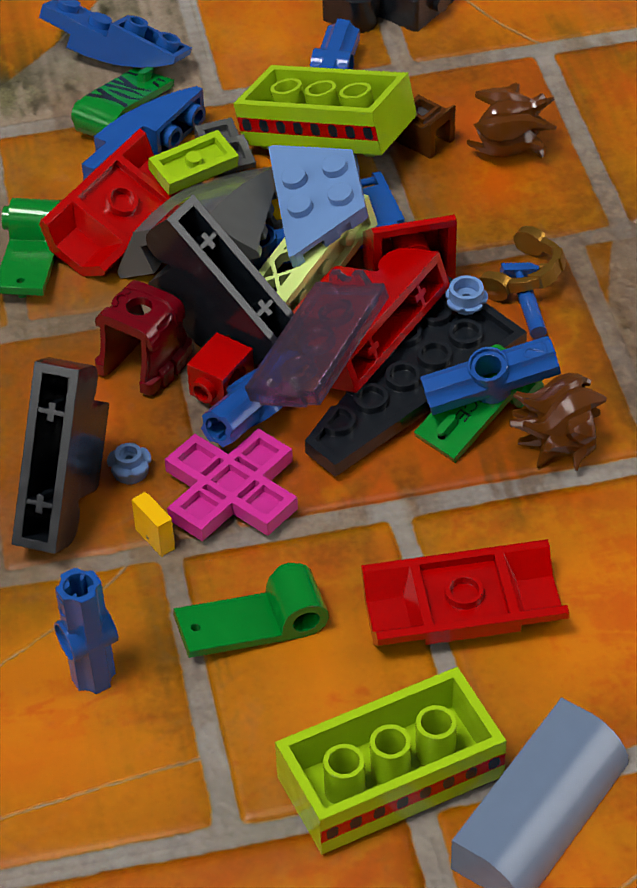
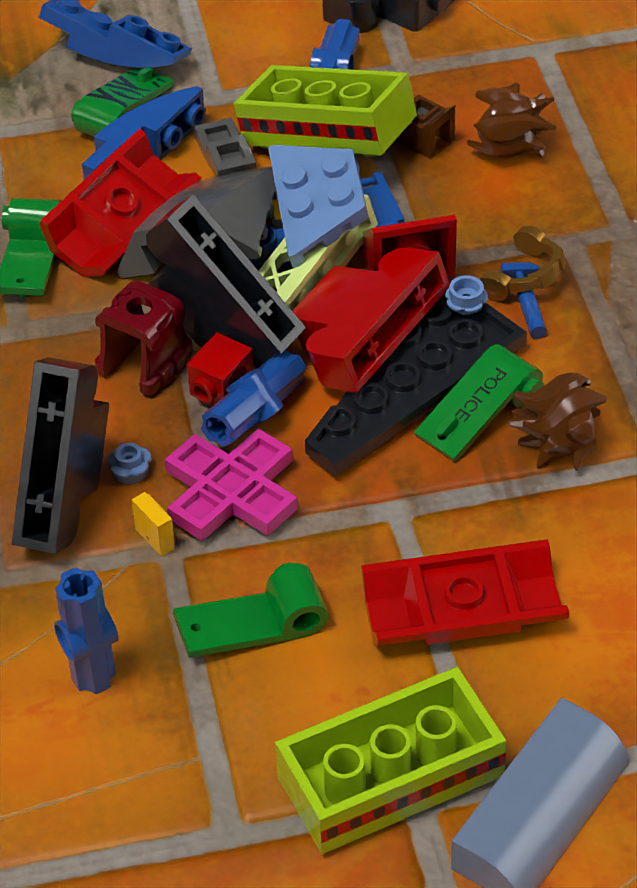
lime plate [148,129,239,195] -> none
clear purple brick [245,269,389,407] -> none
blue piece [420,336,561,416] -> none

